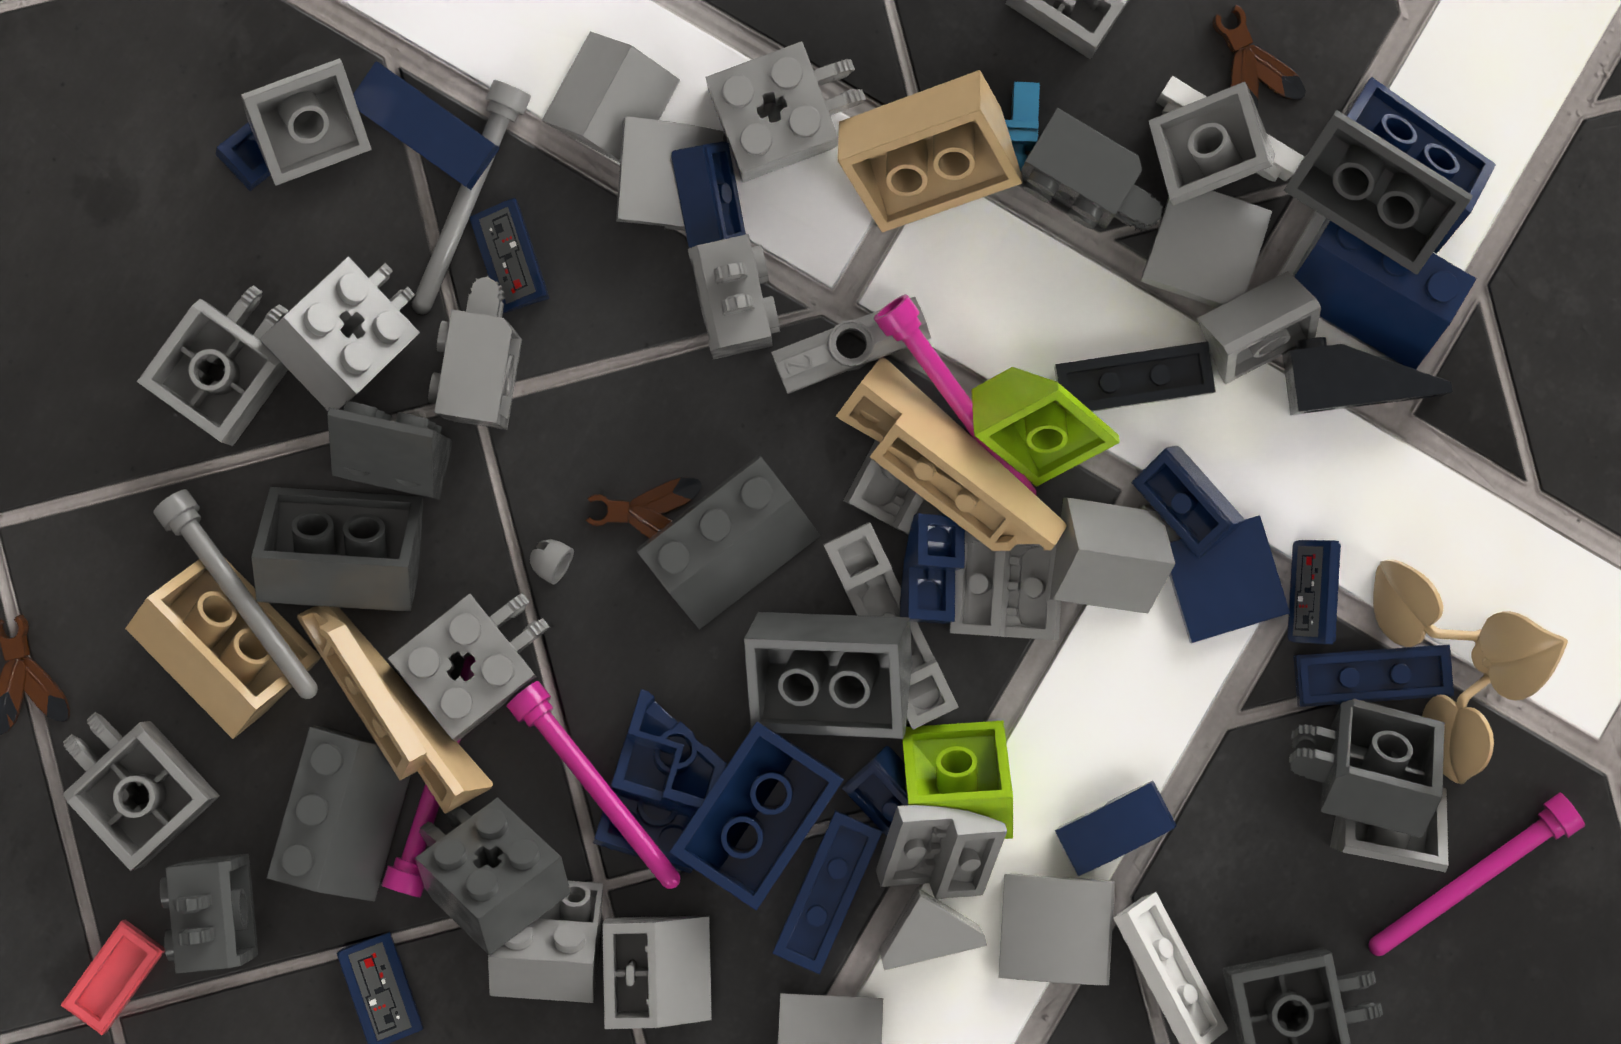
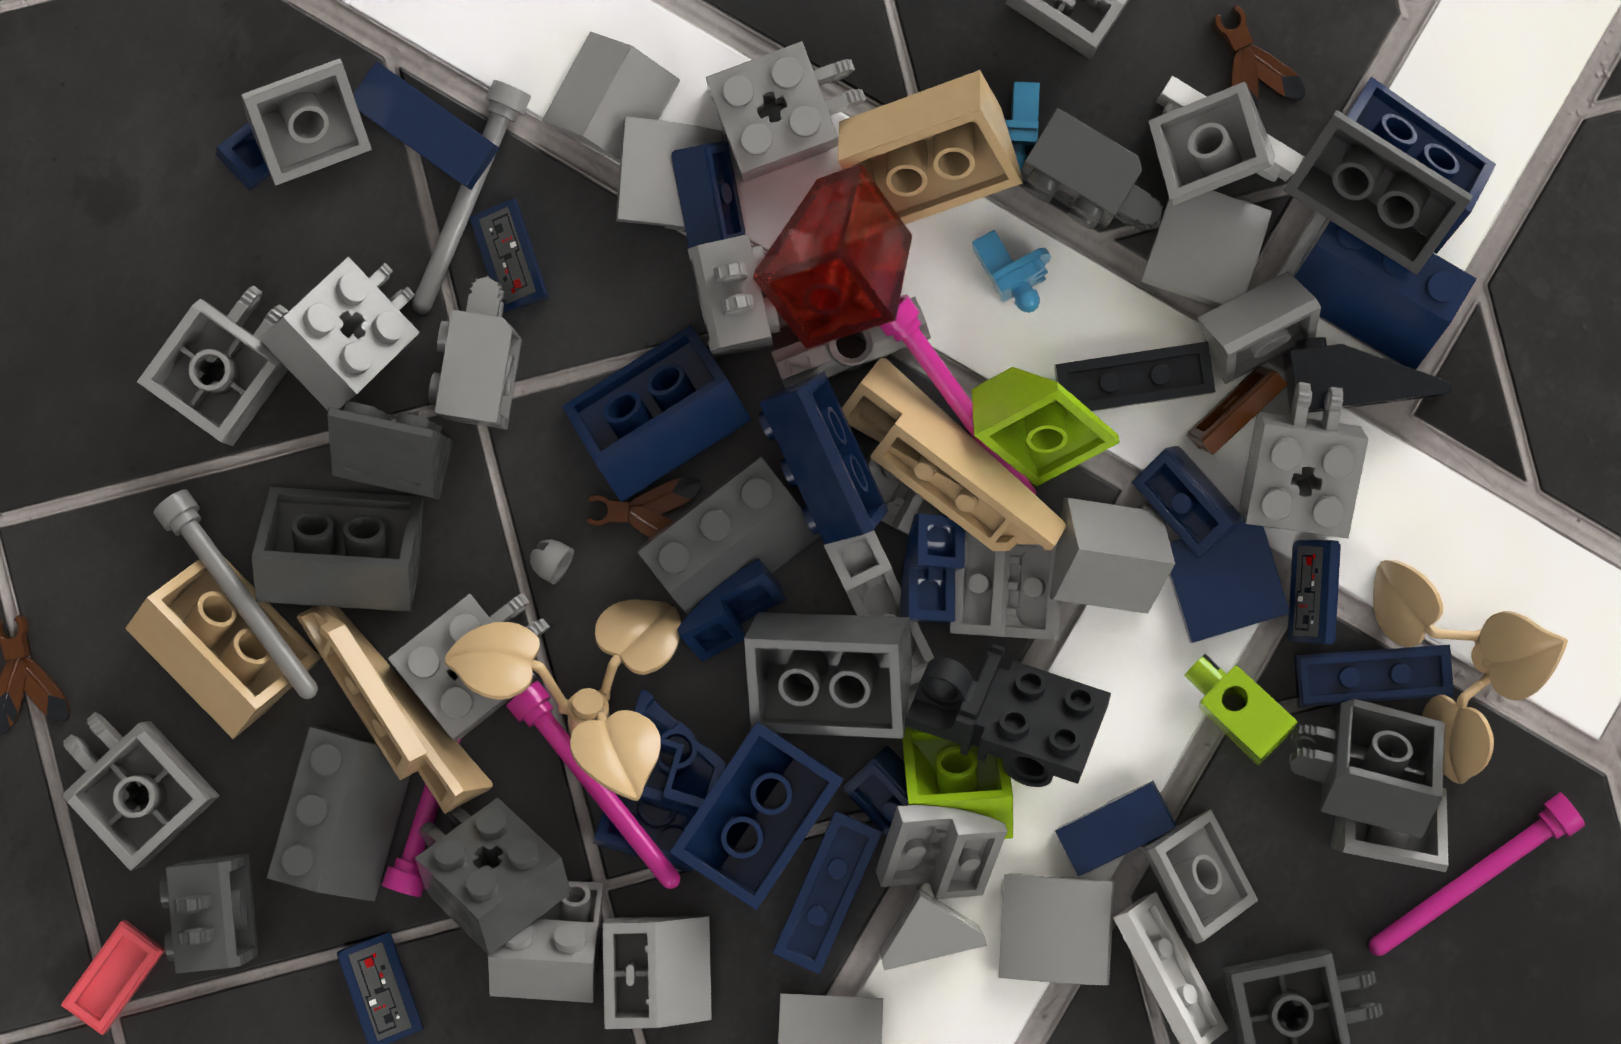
none -> tan plant [445,599,681,801]
none -> dark blue slope [562,325,752,502]
none -> dark blue slope [677,559,786,662]
none -> clear red slope [753,163,912,349]
none -> dark blue slope [759,371,889,544]
none -> black plate [905,644,1111,787]
none -> dark azure piece [972,230,1052,313]
none -> light grey slope [1140,809,1258,944]
none -> lime torso [1184,654,1298,766]
none -> reddish brown tile [1186,366,1288,455]
none -> light grey hinge [1239,382,1368,539]

